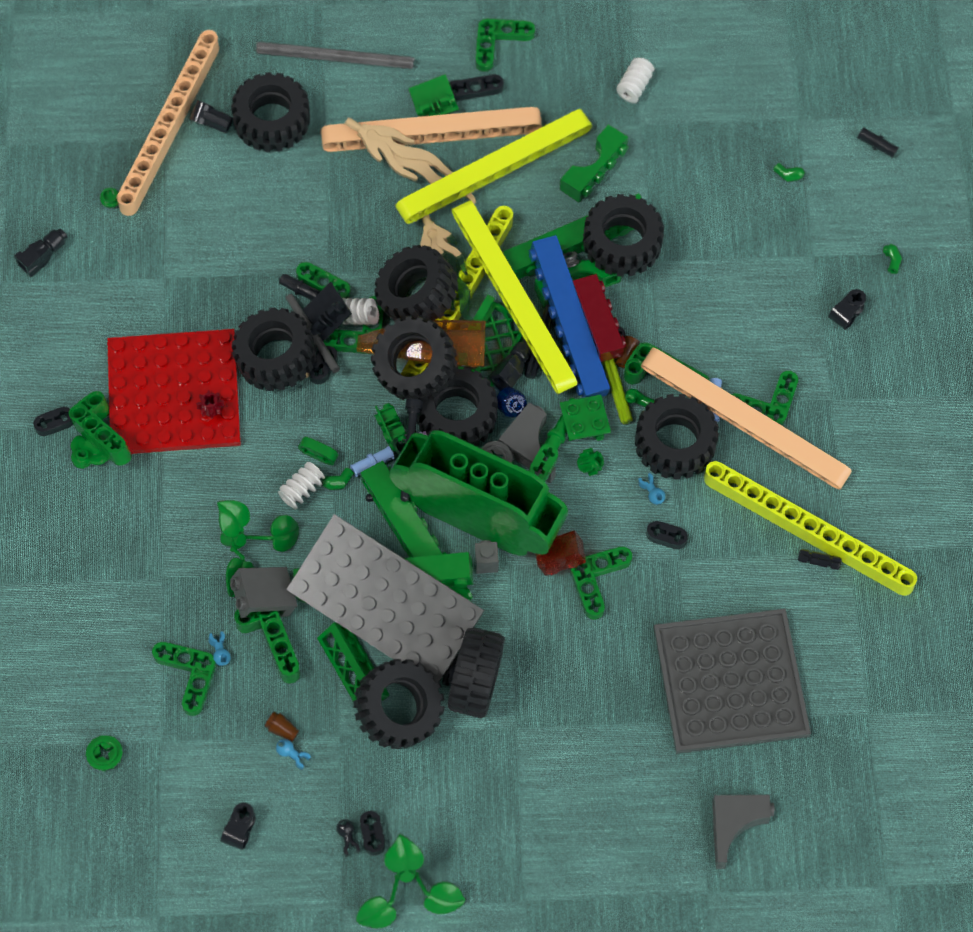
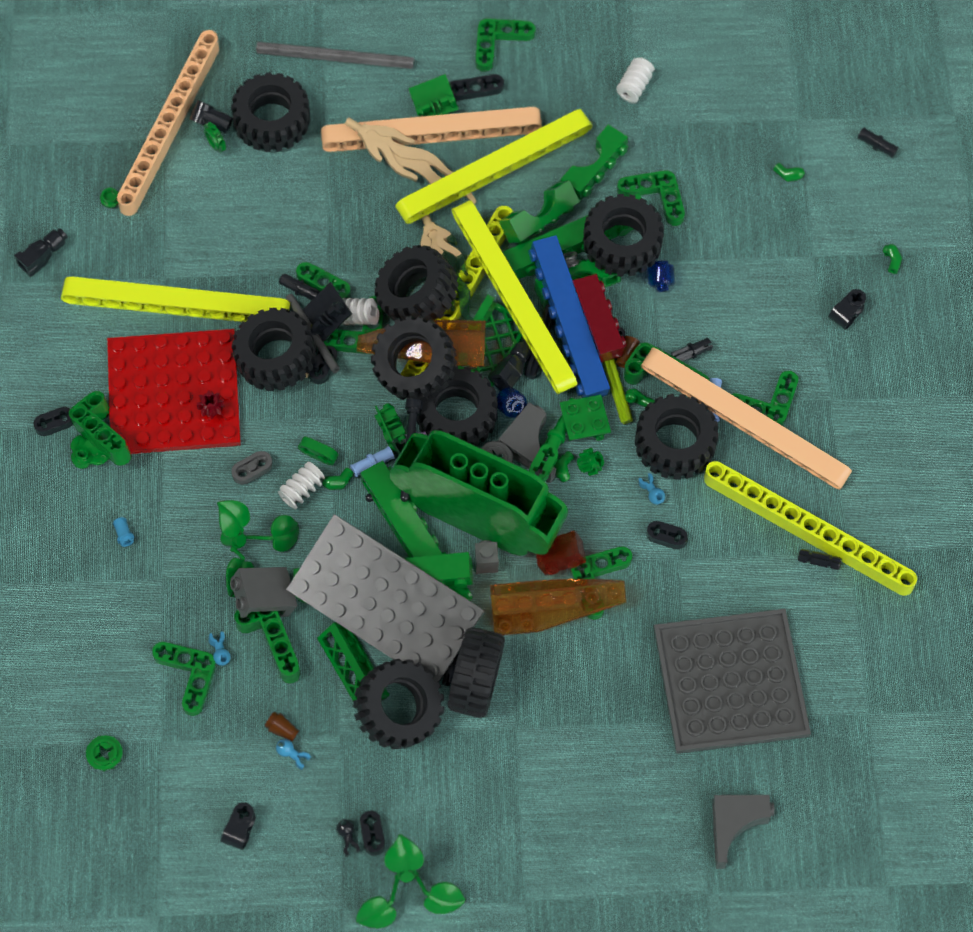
none -> neon yellow beam [61,277,290,322]
none -> dark azure pin [113,517,134,547]
none -> green gear [204,122,226,153]
none -> dark grey plate [231,451,272,485]
none -> clear orange wedge [490,579,626,635]
none -> green arch [498,180,580,244]
none -> green arm [554,451,574,482]
none -> green beam [617,171,685,226]
none -> clear blue head [647,260,675,292]
none -> black axle [671,338,713,361]

